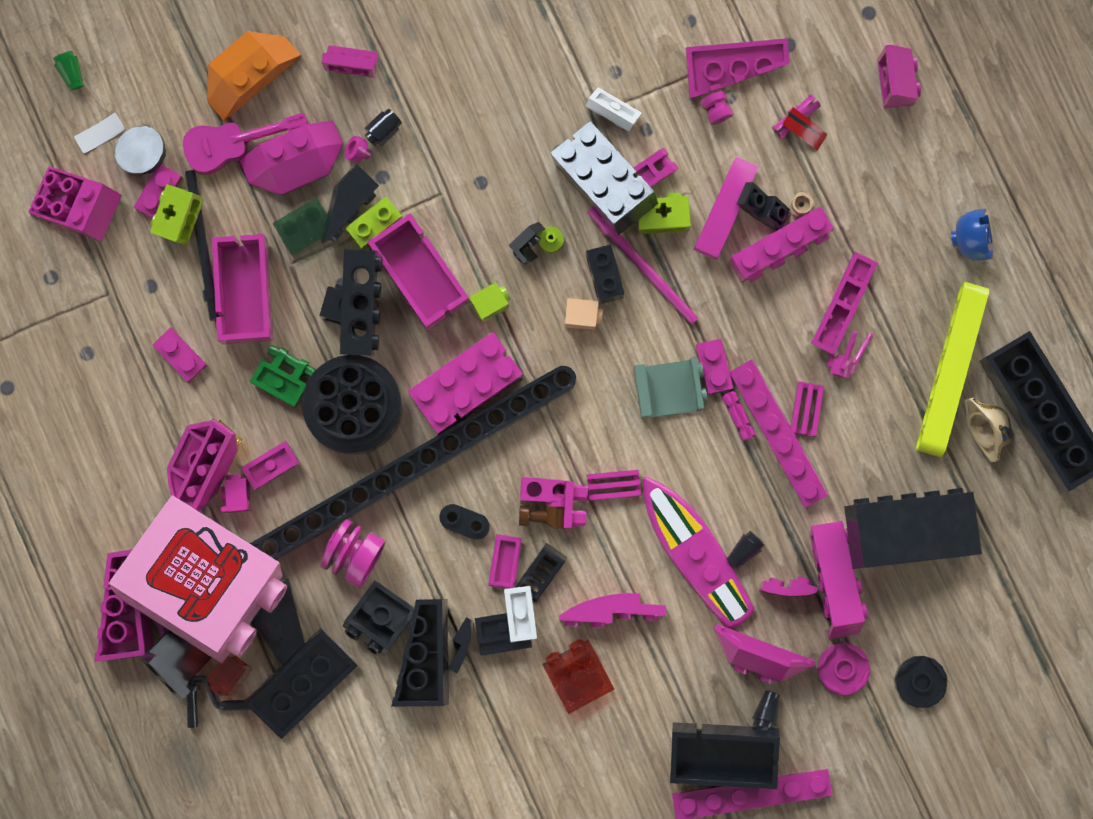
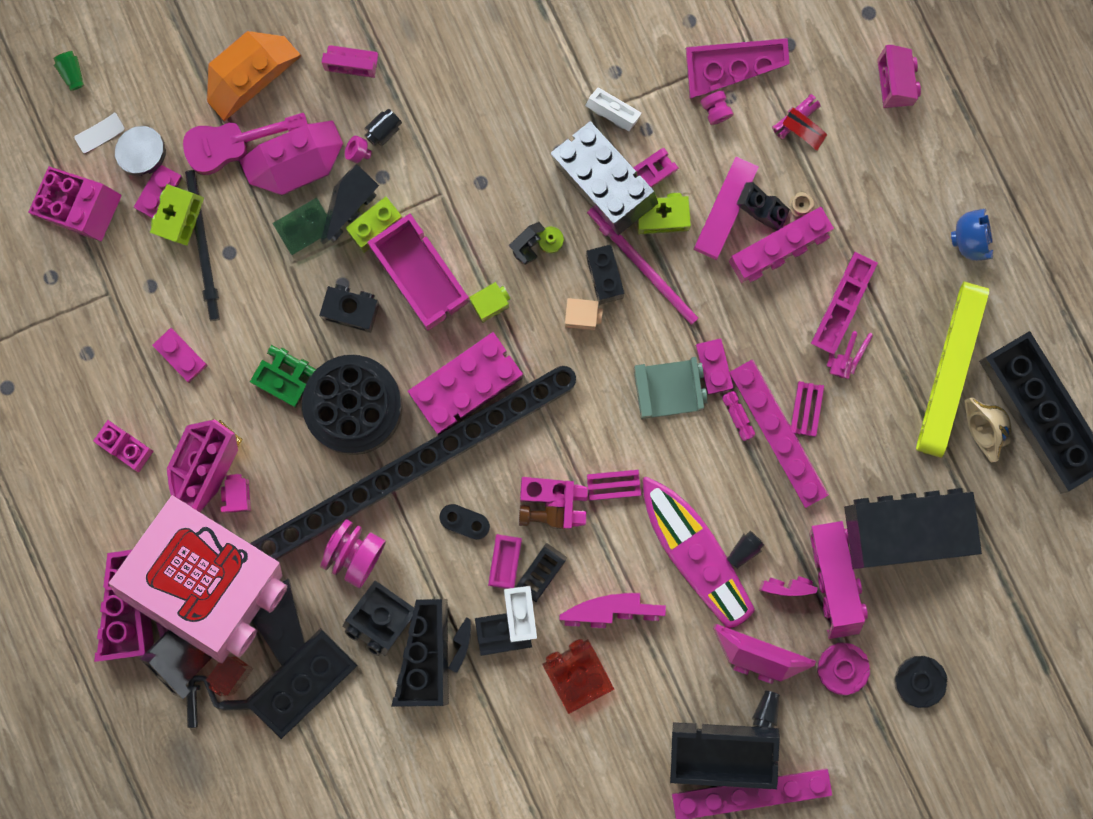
dark pink piece [212,234,274,345] -> none
dark pink plate [241,441,300,490] -> none
black brick [340,249,383,356] -> none
none -> dark pink slope [93,420,154,472]

